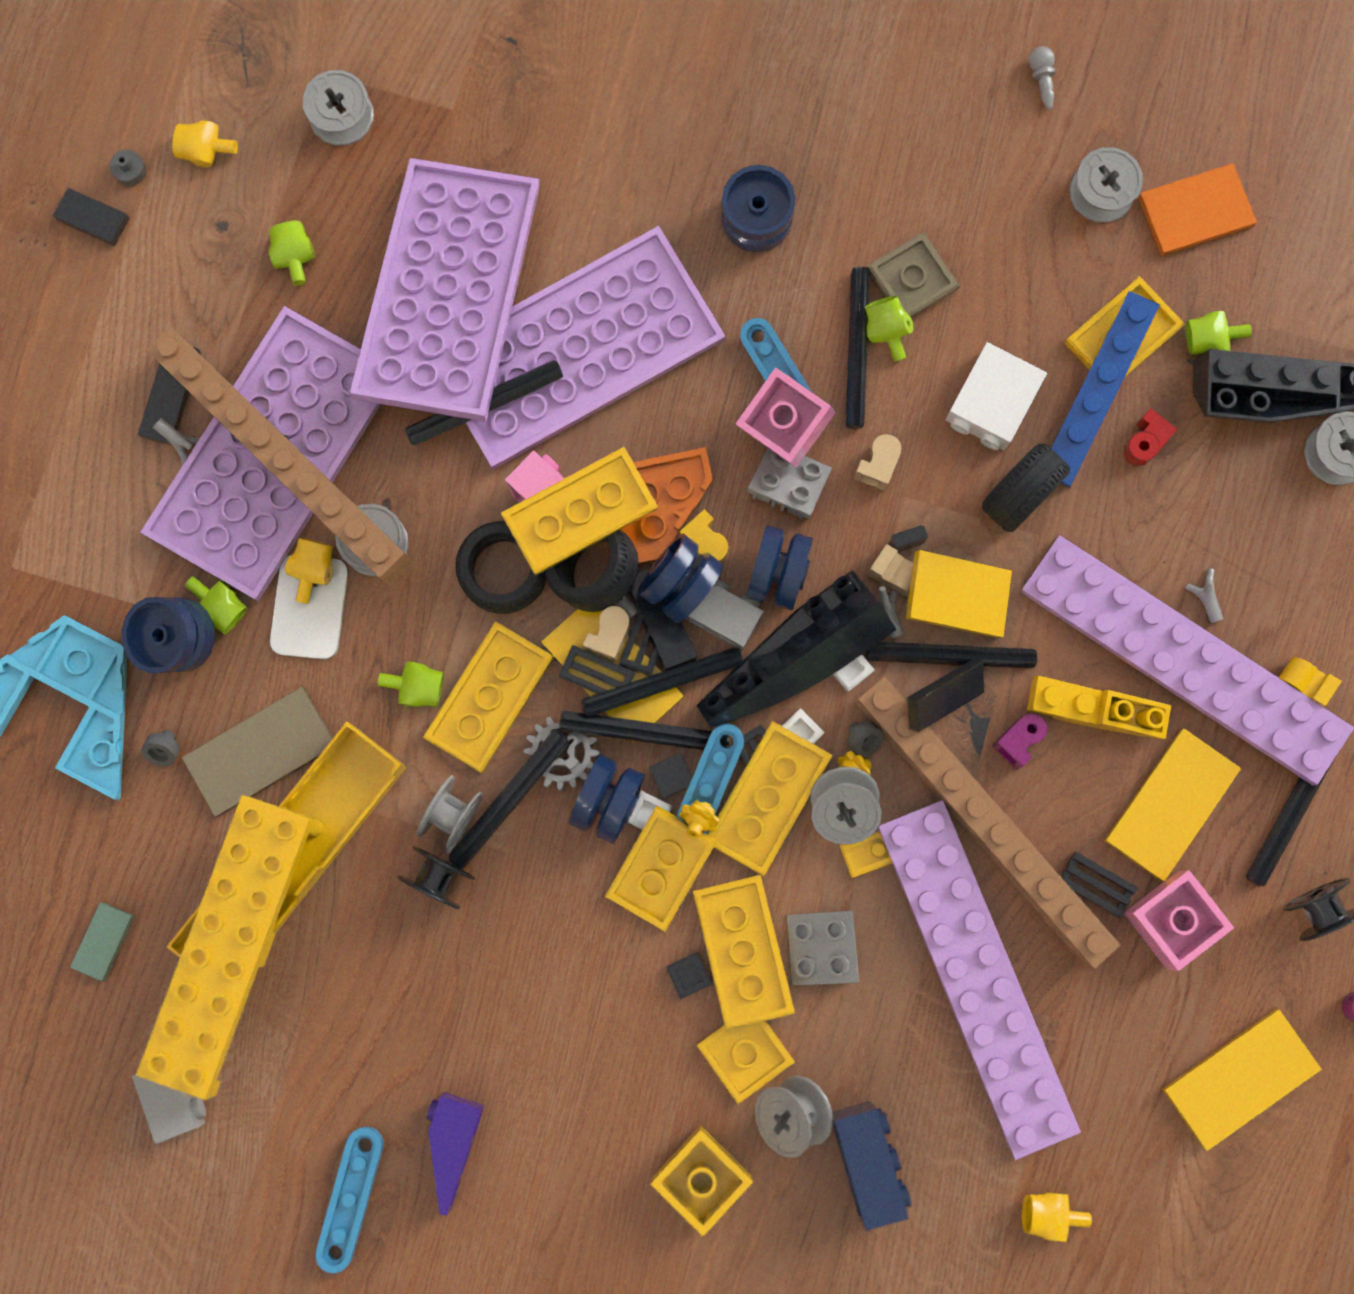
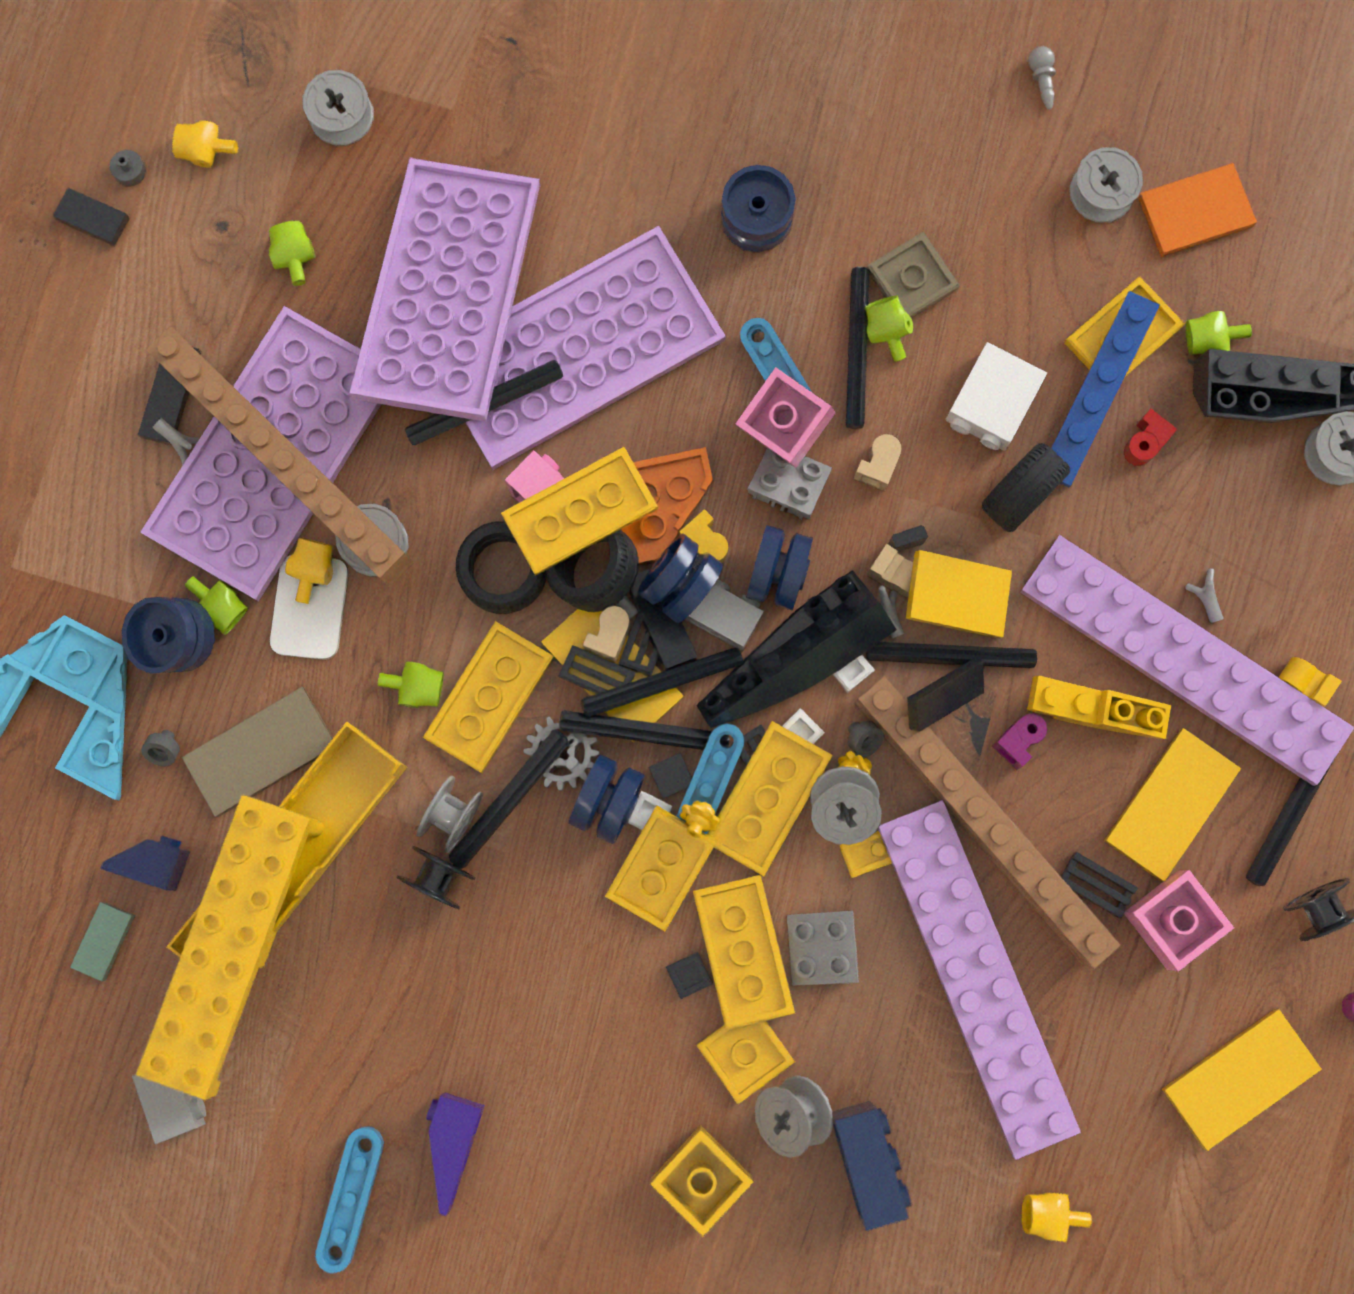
none -> clear blue slope [100,835,190,891]

